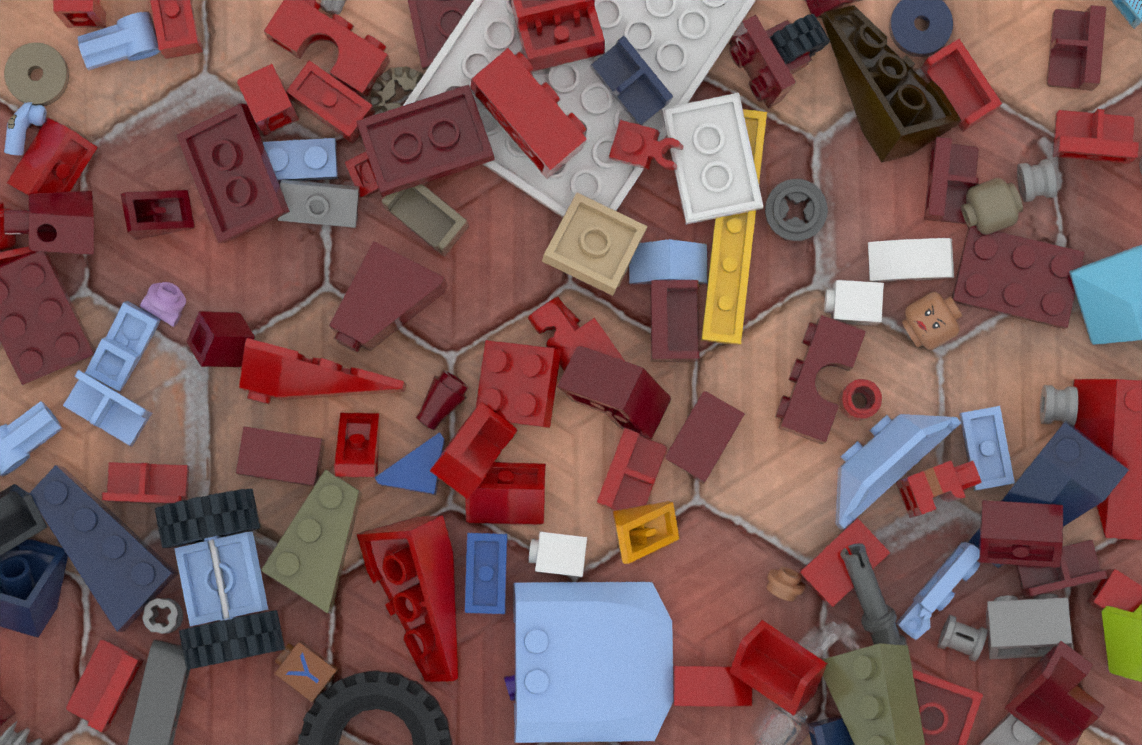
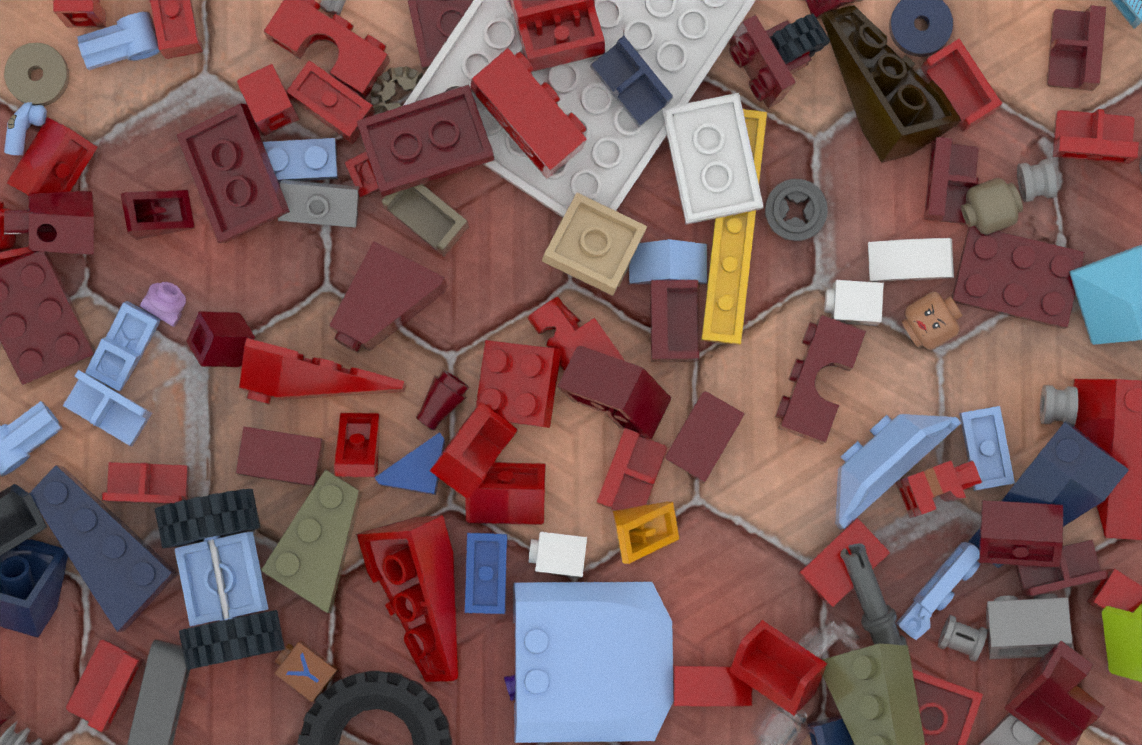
light grey bush [142,598,183,634] -> none
red plate [609,120,684,170] -> none
nougat plate [767,567,805,601] -> none
red brick [839,379,882,421] -> none

